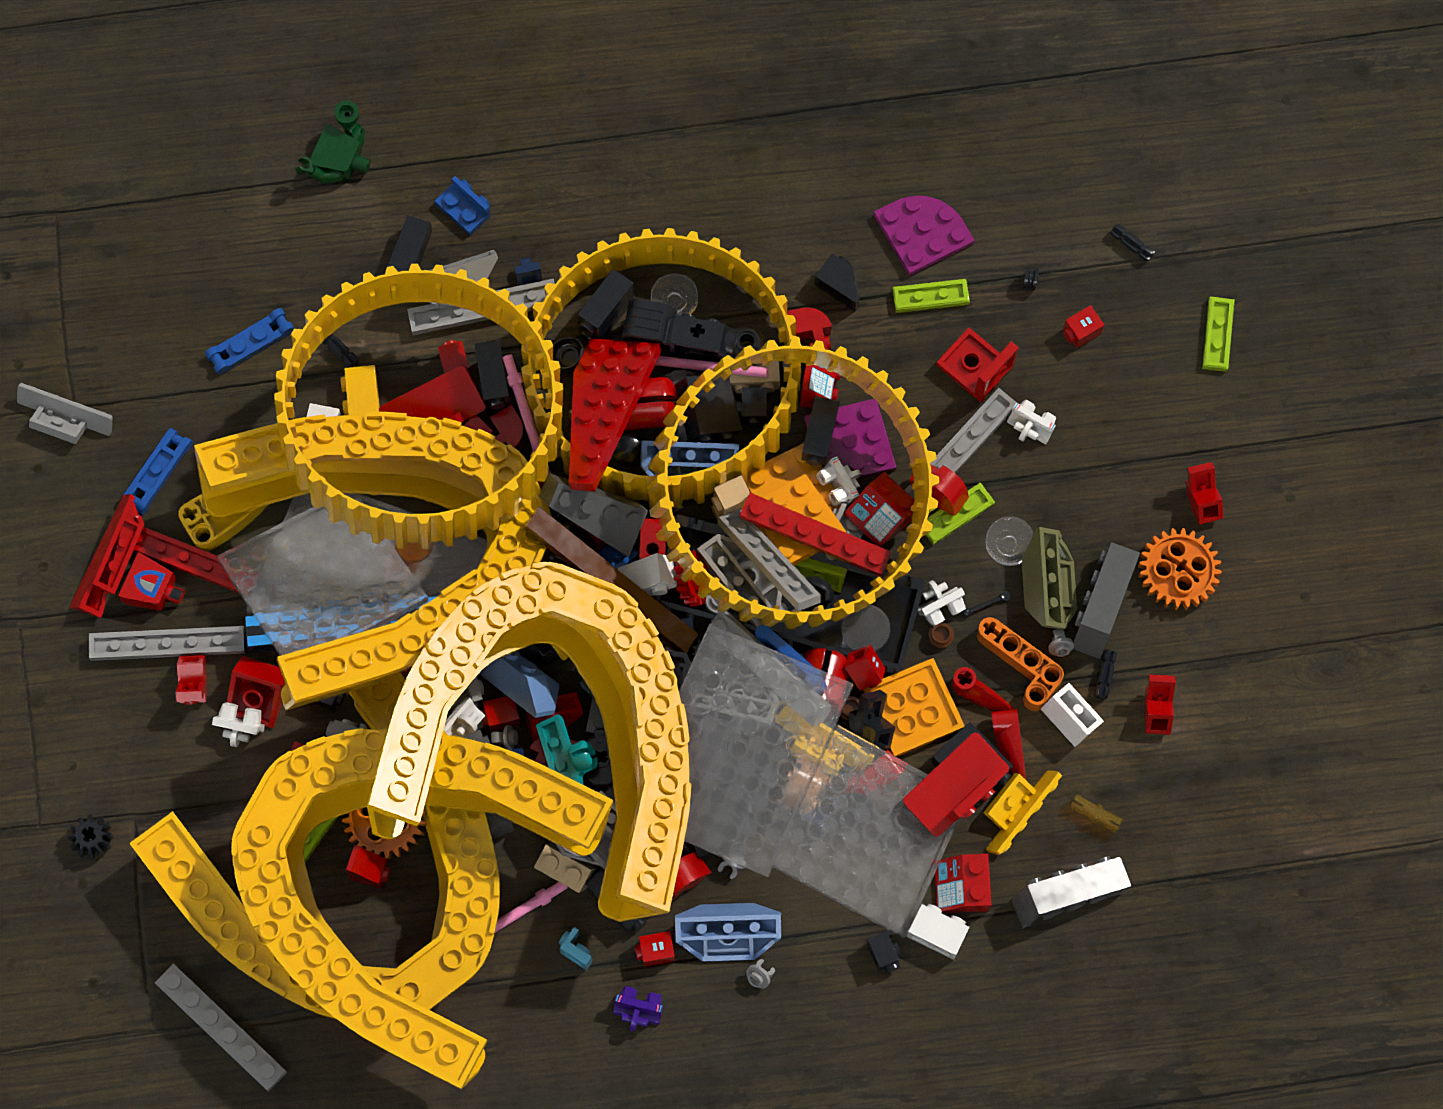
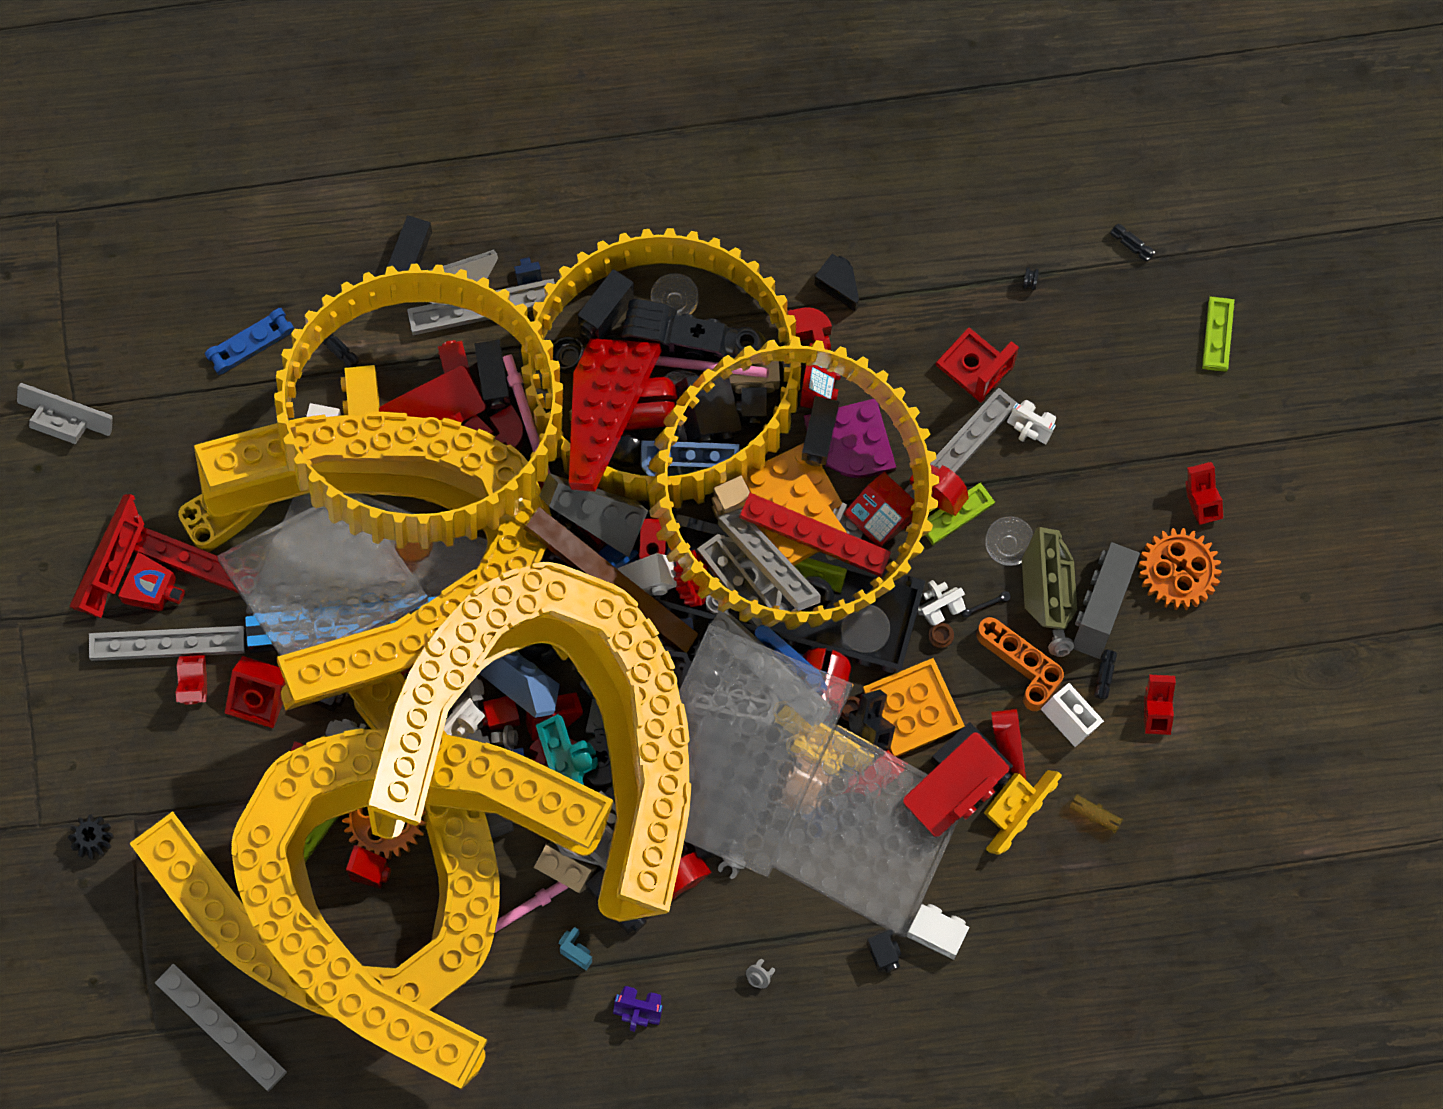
blue plate [124,428,193,515] -> none
white hips [212,702,265,747] -> none
dark green torso [295,100,371,184] -> none
blue bracket [435,176,491,236] -> none
red brick [635,931,675,967] -> none
medium blue wedge [675,903,781,961] -> none
white hips [816,457,861,506] -> none
red brick [845,644,886,691] -> none
magenta plate [874,196,975,276] -> none
lime tile [892,279,970,313] -> none
red slope [934,854,991,913] -> none
red piece [952,667,1014,712] -> none
wedge [1011,856,1131,929] -> none
red brick [1063,305,1104,348] -> none

